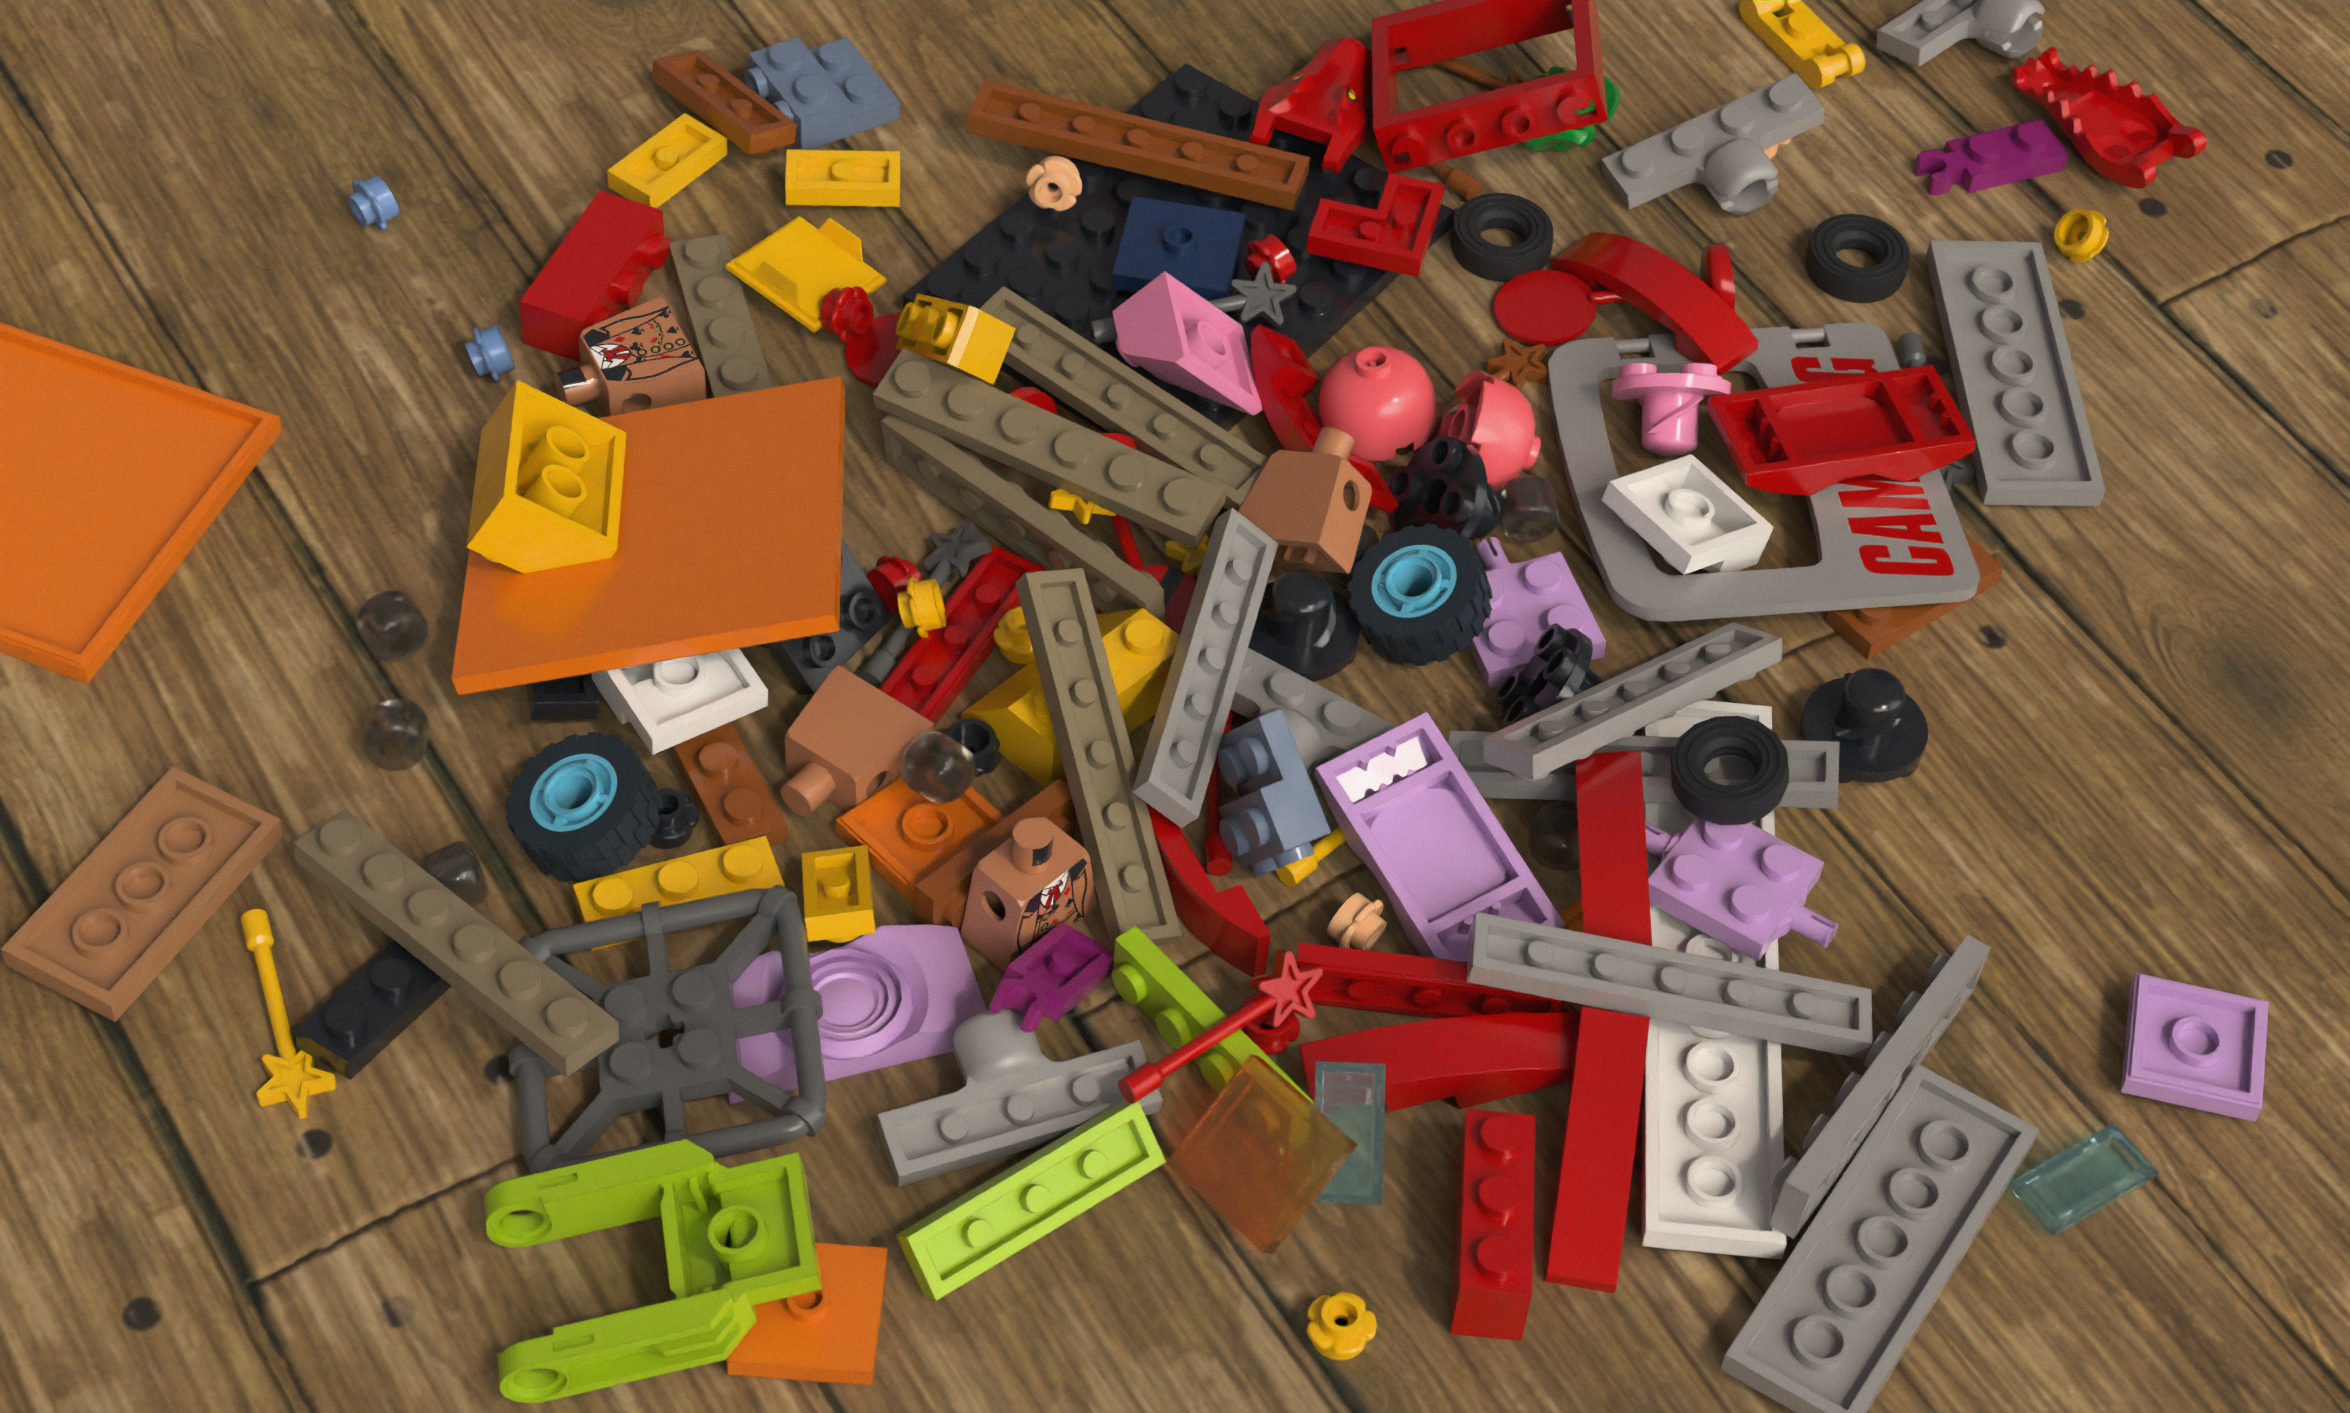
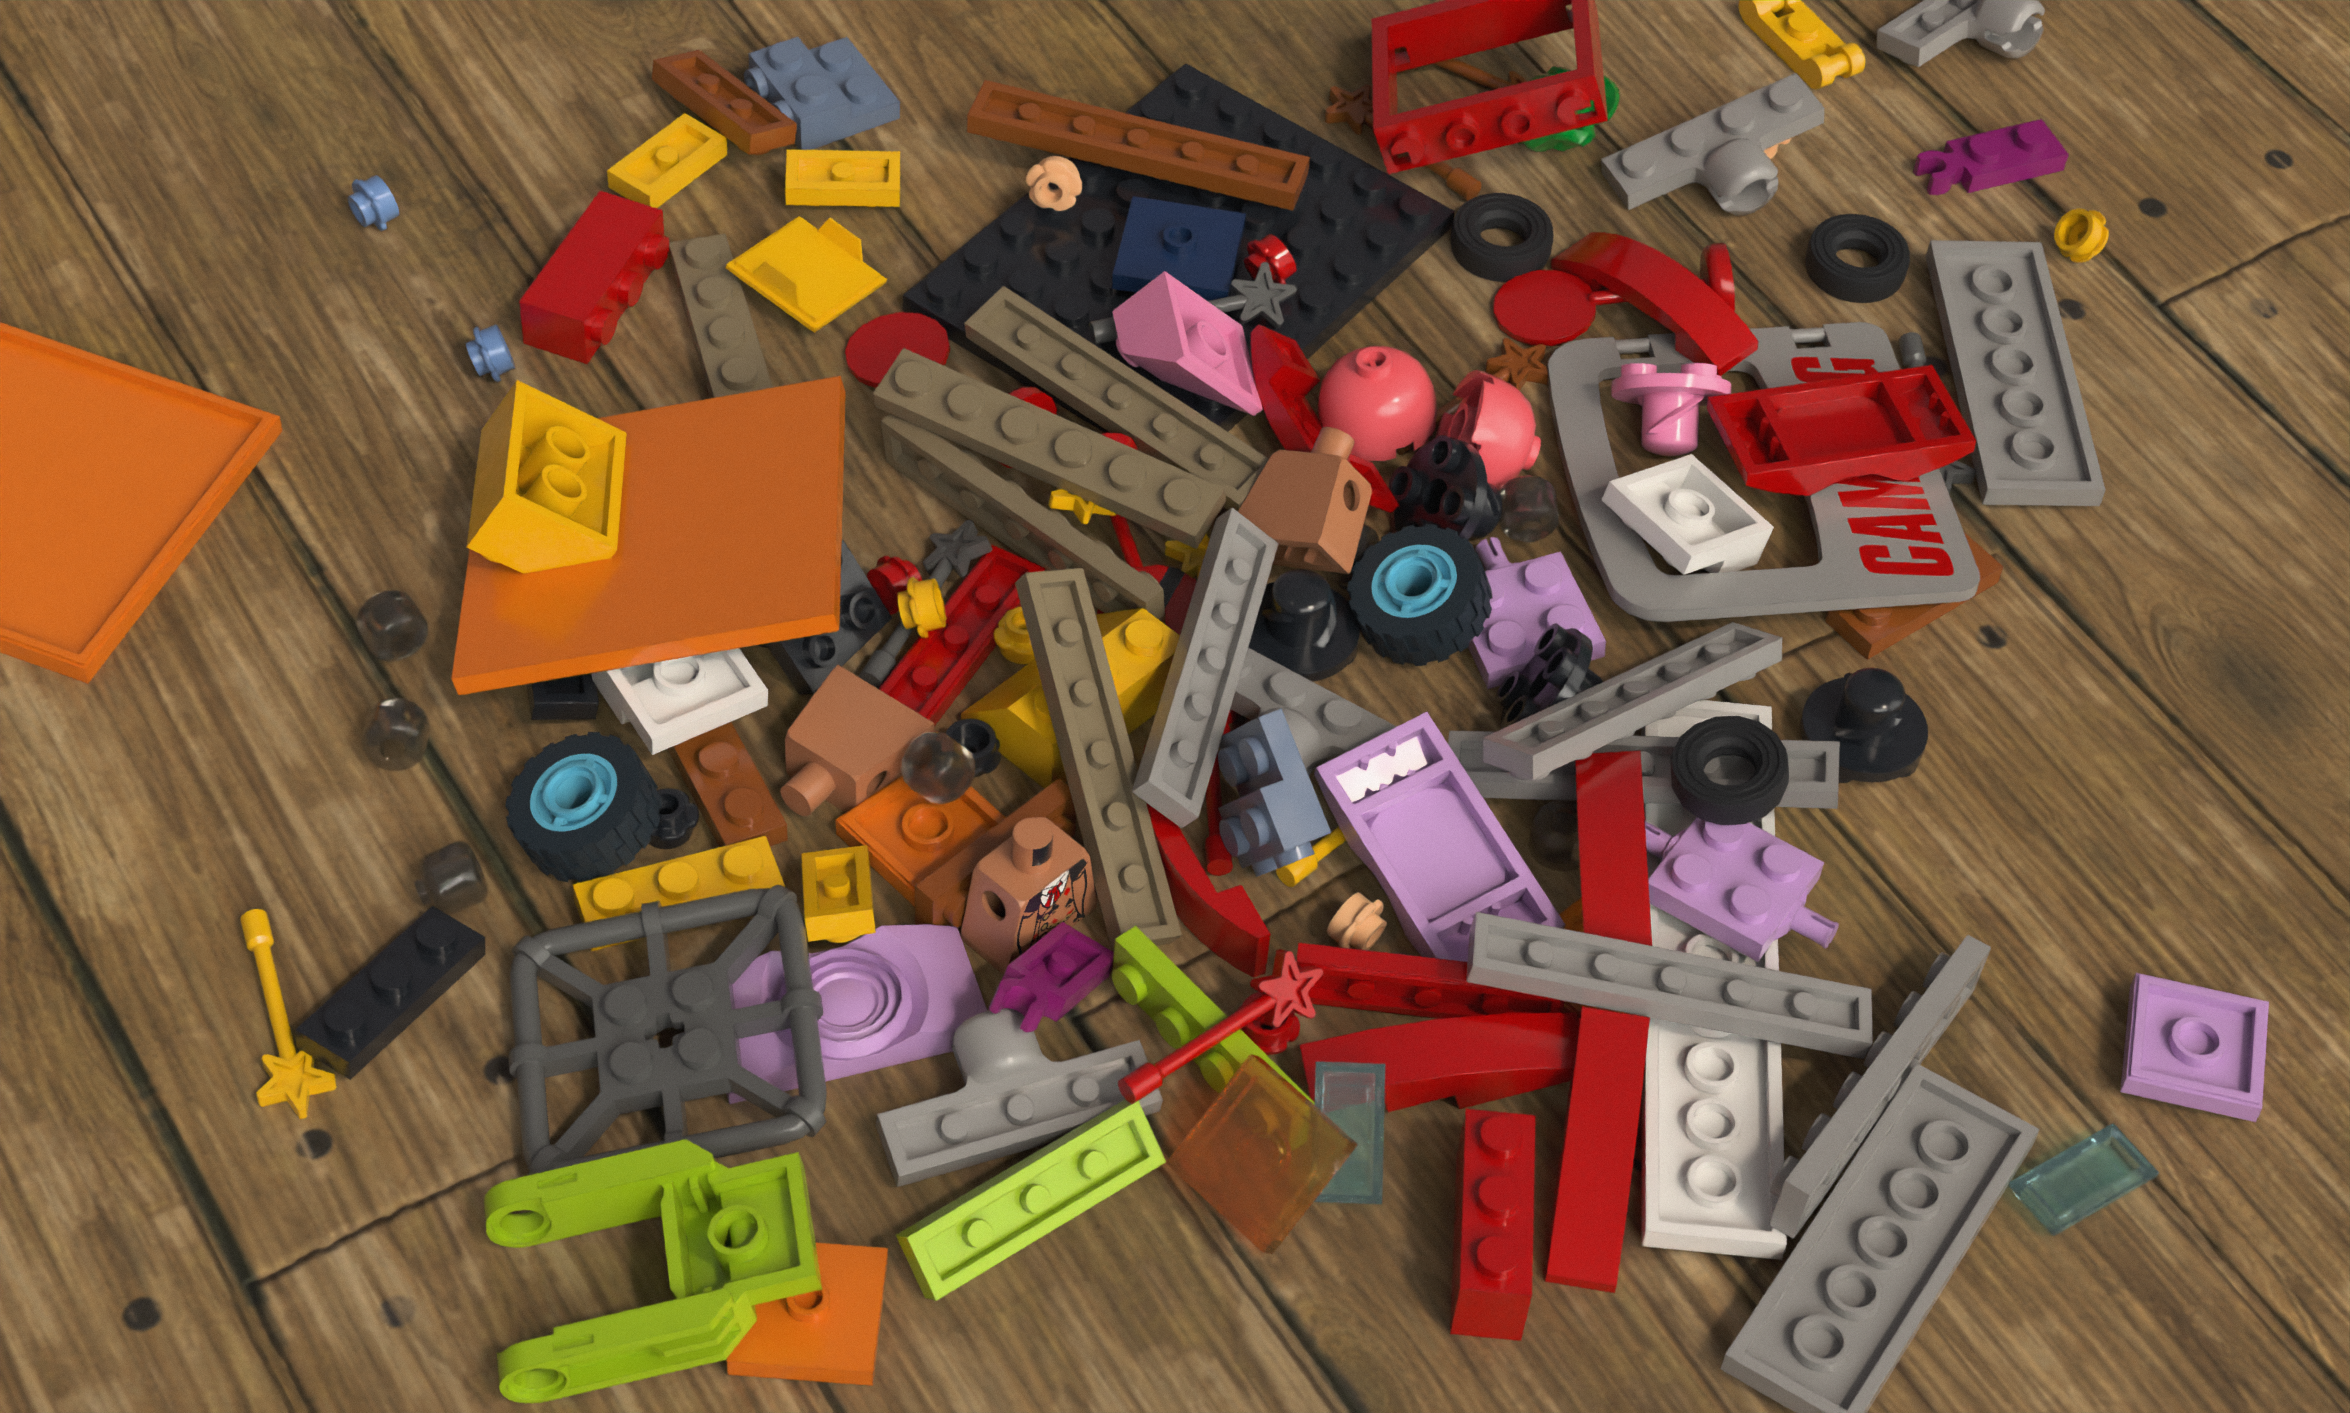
medium nougat plate [1,766,284,1022] -> none
dark tan plate [293,809,619,1077] -> none
nougat torso [554,296,706,417] -> none
red plate [820,286,874,343] -> none
yellow slope [895,293,1016,385] -> none
red animal [1248,36,1372,174] -> none
red plate [1306,173,1445,277] -> none
yellow plate [1306,1292,1377,1360] -> none
red animal [2009,47,2207,189] -> none

